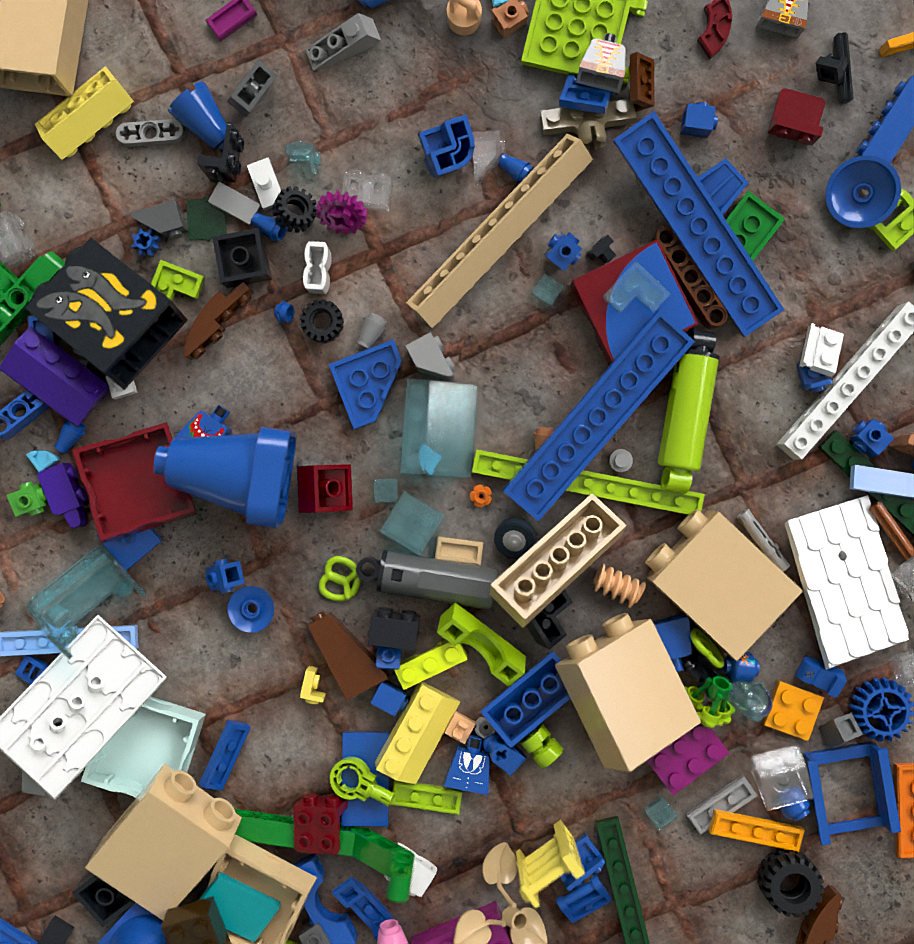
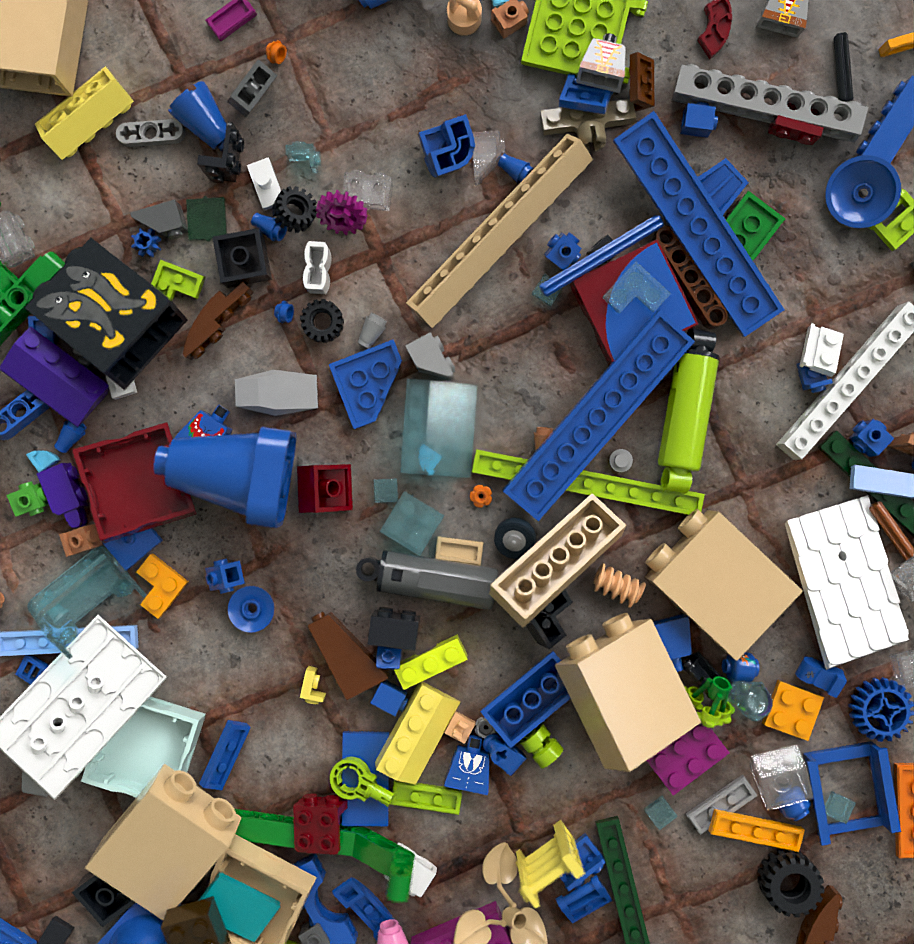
light grey tile [208,182,261,226] -> none
light grey slope [305,13,381,71] -> none
lime piece [318,556,361,601] -> none
lime arch [437,602,526,686] -> none
lime piece [690,628,724,668] -> none
light grey pin [736,508,790,572] -> none
black tile [815,53,847,85] -> none
dark grey panel [819,713,863,749] -> none
none -> nougat brick [59,524,103,557]
none -> light orange plate [136,553,189,619]
none -> light grey piece [234,370,318,416]
none -> orange plate [266,40,287,64]
none -> blue axle [540,215,664,296]
none -> light grey brick [672,64,868,143]
none -> clear light blue tile [825,791,856,824]

